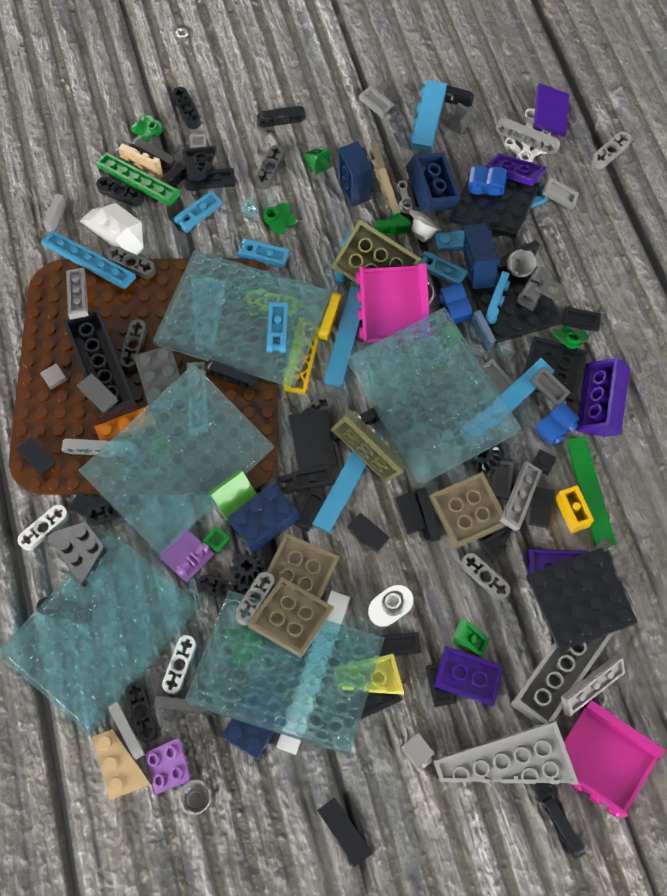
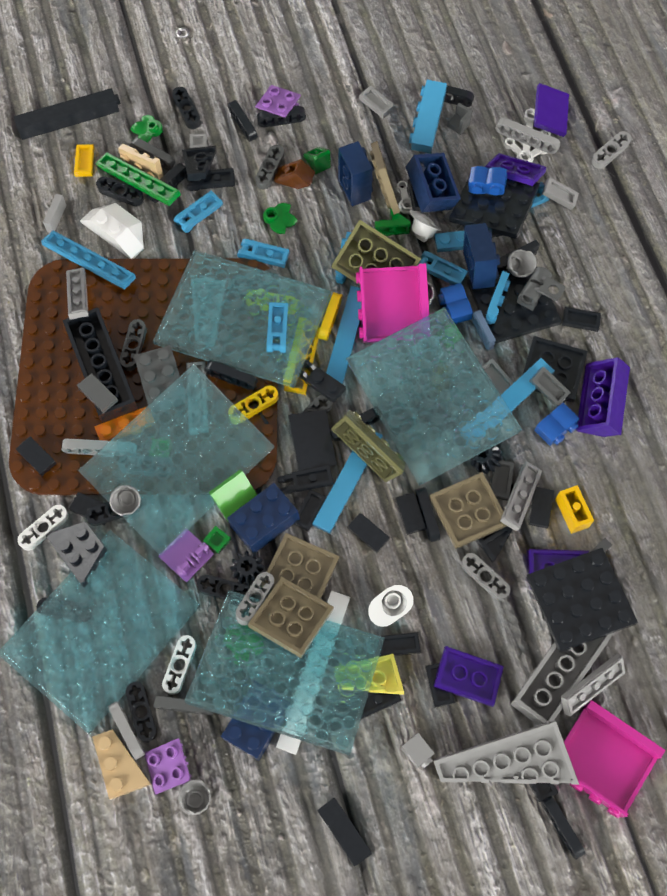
light grey tile [40,364,67,389] -> none
dark grey beam [107,246,156,279] -> none
clear light blue plant [240,198,259,220] -> none
green slope [453,619,490,657] -> none
black plate [532,449,557,476] -> none
green plate [552,325,588,349] -> none
green tile [566,436,616,547] -> none
none -> black brick [13,88,121,140]
none -> yellow tile [74,144,95,177]
none -> light grey hair [109,485,141,516]
none -> black beam [227,100,258,142]
none -> yellow beam [228,386,279,424]
none -> medium lavender hinge [255,85,301,118]
none -> reddish brown slope [273,159,315,189]
none -> black hinge [295,360,346,403]

